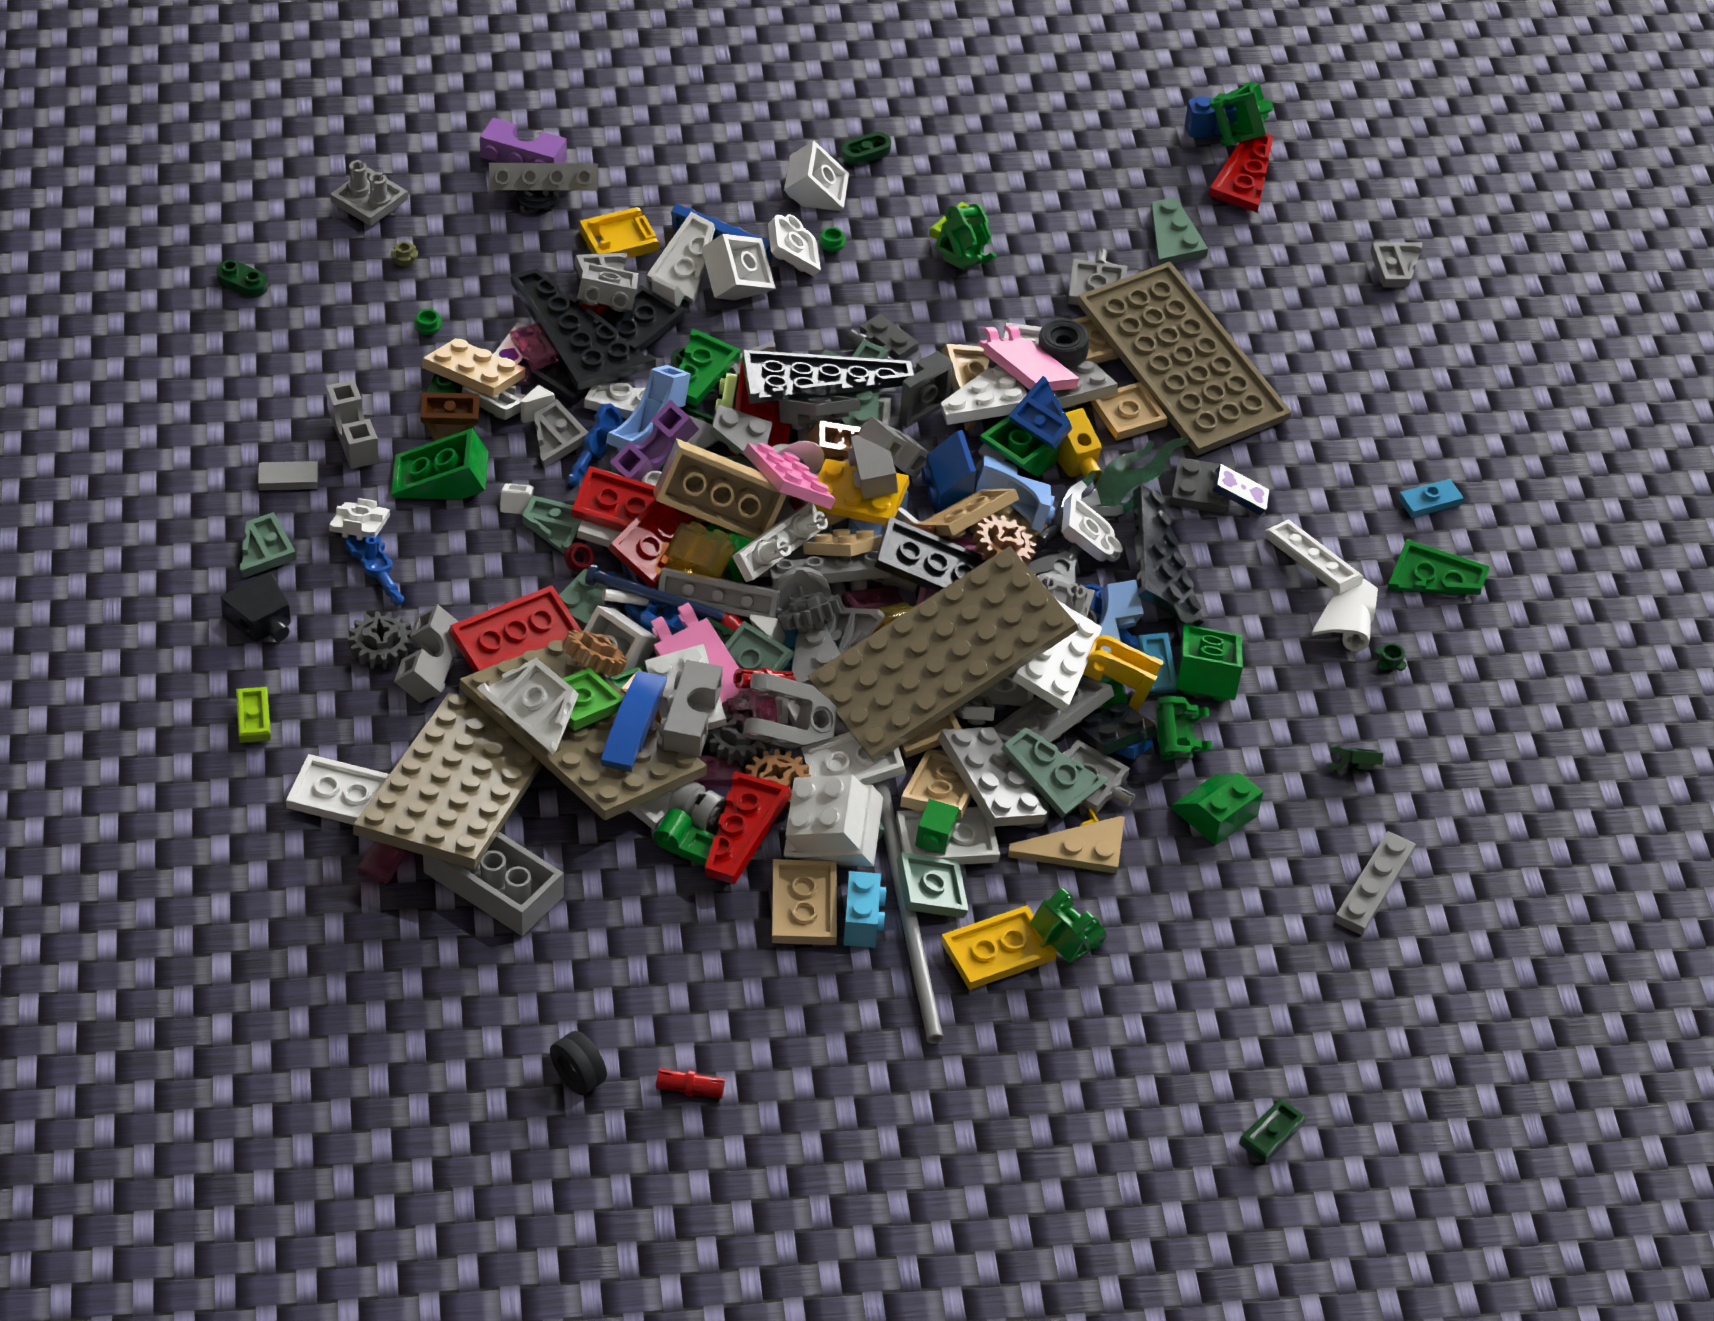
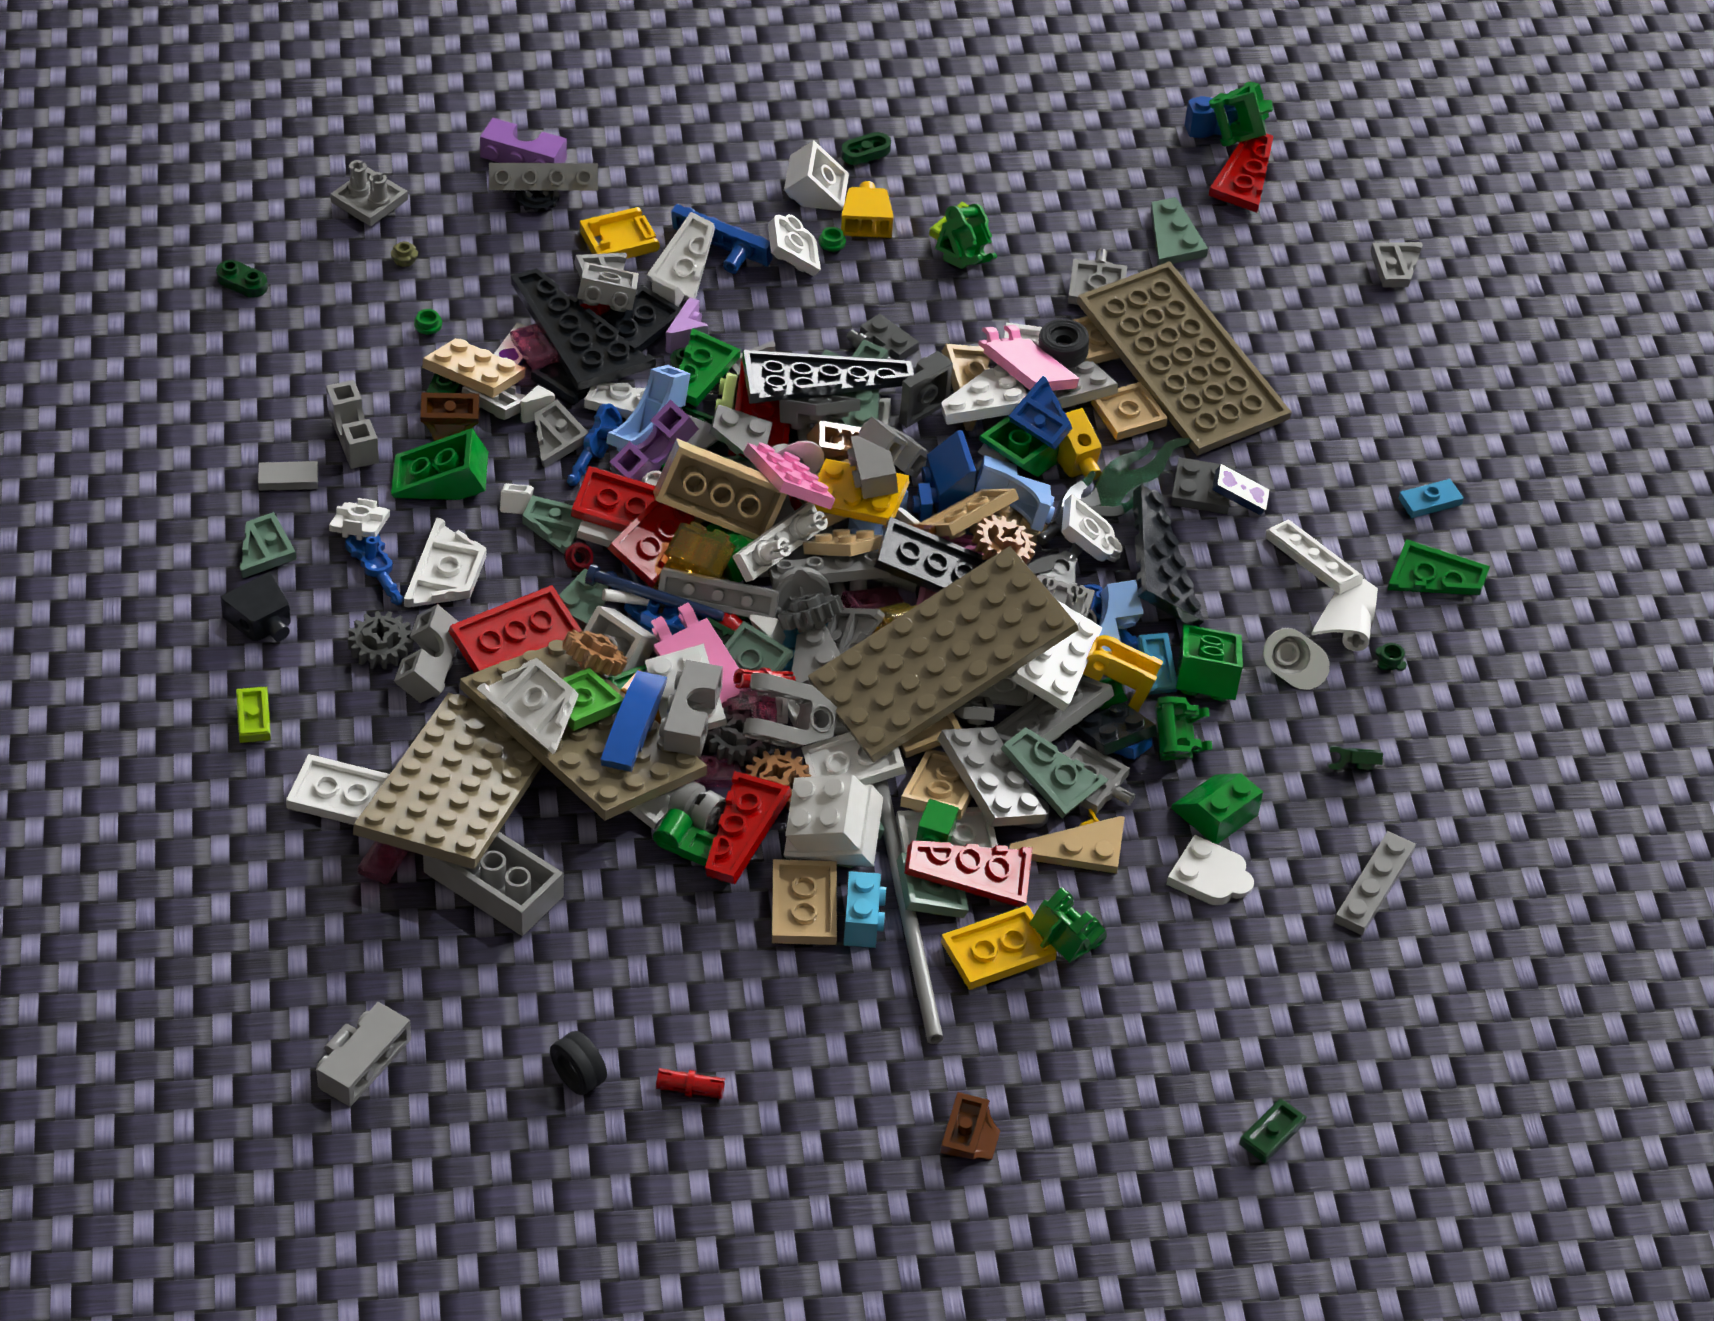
white slope [701,234,776,300] -> none
none -> light grey piece [316,1002,411,1107]
none -> white wing [404,518,486,607]
none -> lavender slope [666,297,708,354]
none -> yellow torso [841,181,893,238]
none -> wing [904,841,1033,907]
none -> blue plate [912,483,933,522]
none -> reddish brown slope [940,1092,1000,1159]
none -> white plate [1166,835,1254,906]
none -> white piece [1263,628,1330,690]

